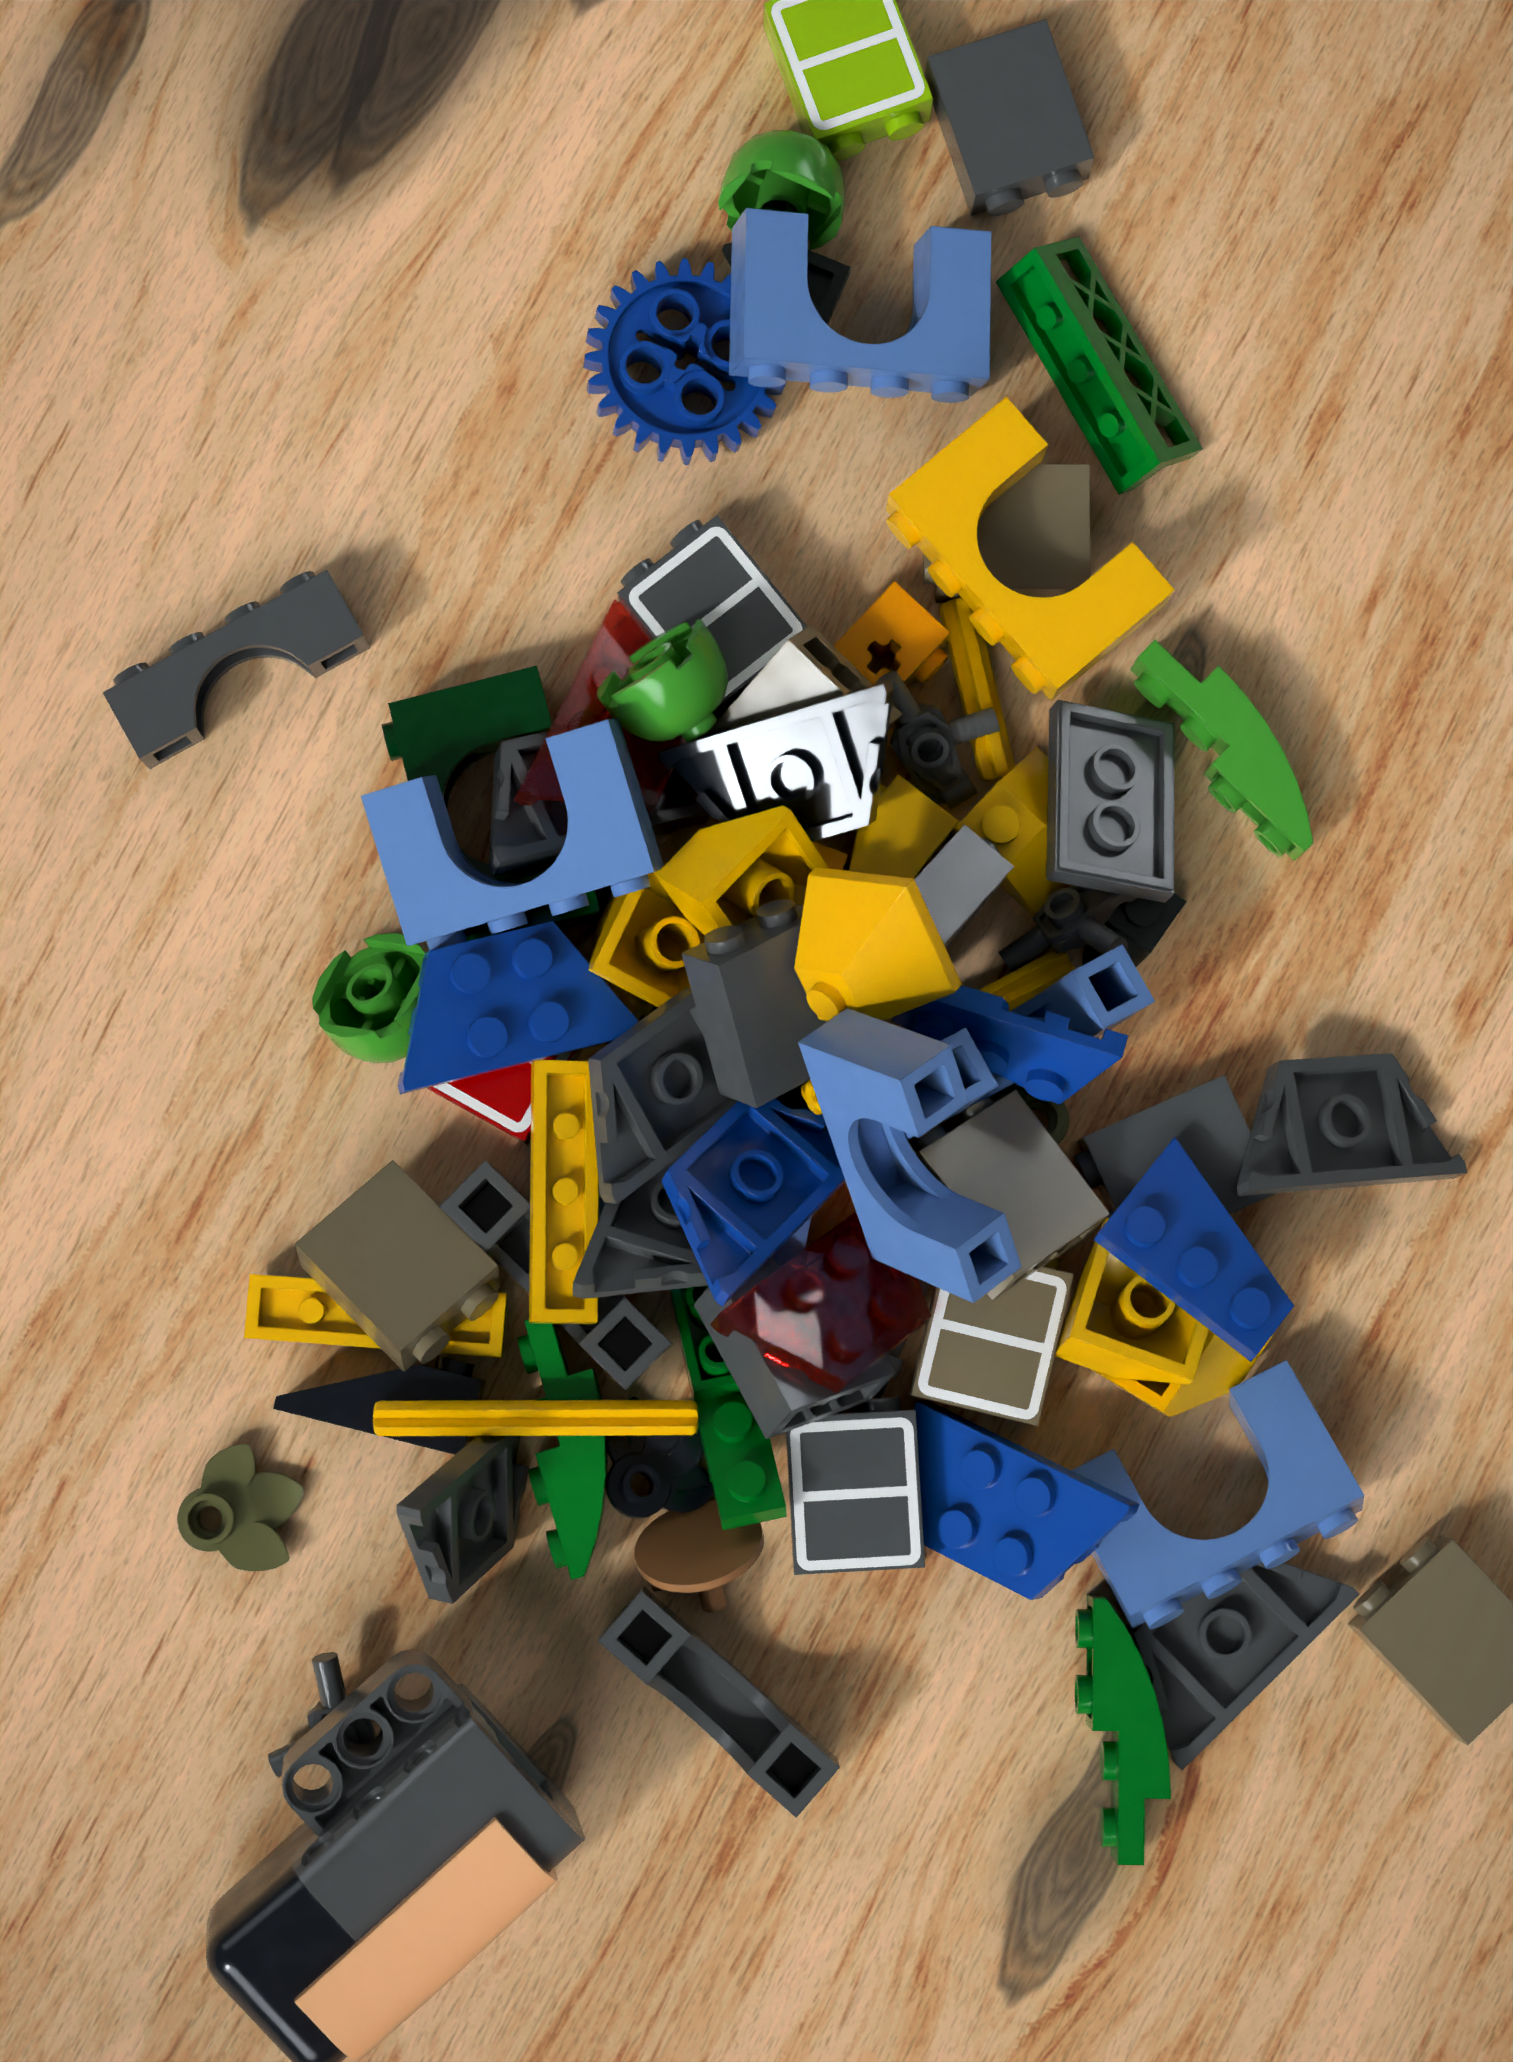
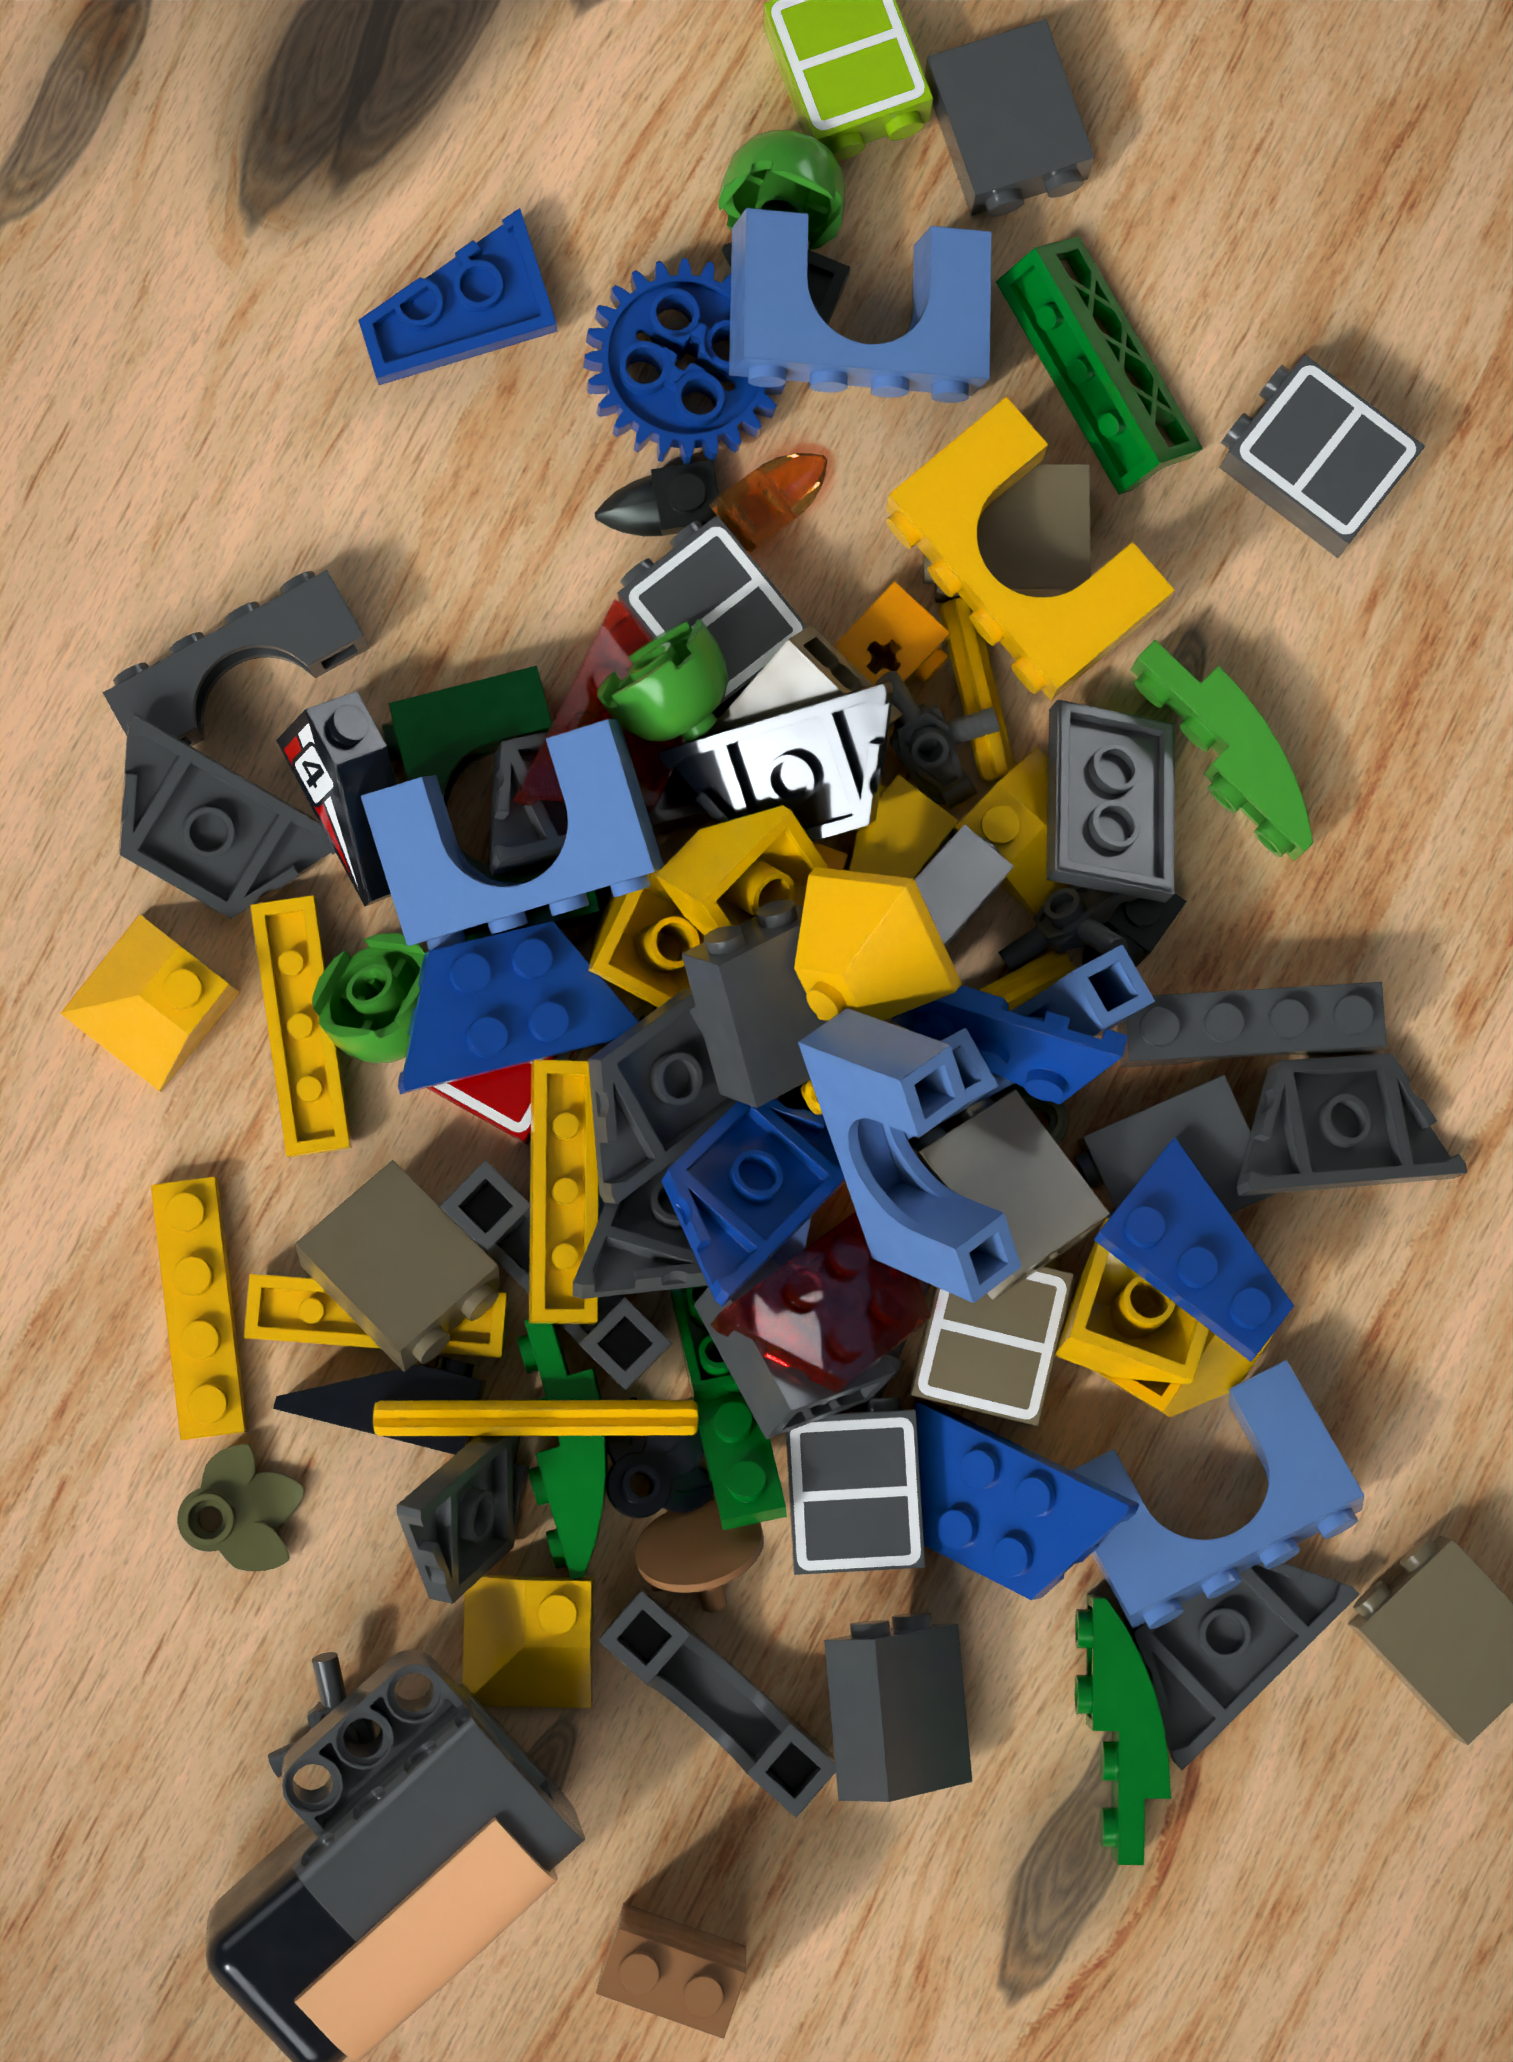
none -> yellow slope [60,914,240,1092]
none -> dark grey wing [119,712,336,919]
none -> yellow plate [151,1177,248,1441]
none -> yellow plate [250,895,352,1158]
none -> black slope [276,691,396,907]
none -> blue wing [358,208,558,385]
none -> yellow slope [463,1575,594,1708]
none -> pearl dark grey plate [595,459,724,537]
none -> medium nougat brick [596,1903,746,2039]
none -> clear orange plate [709,453,828,555]
none -> dark grey brick [824,1613,972,1802]
none -> dark grey arch [1118,982,1387,1068]
none -> dark grey brick [1219,354,1425,558]

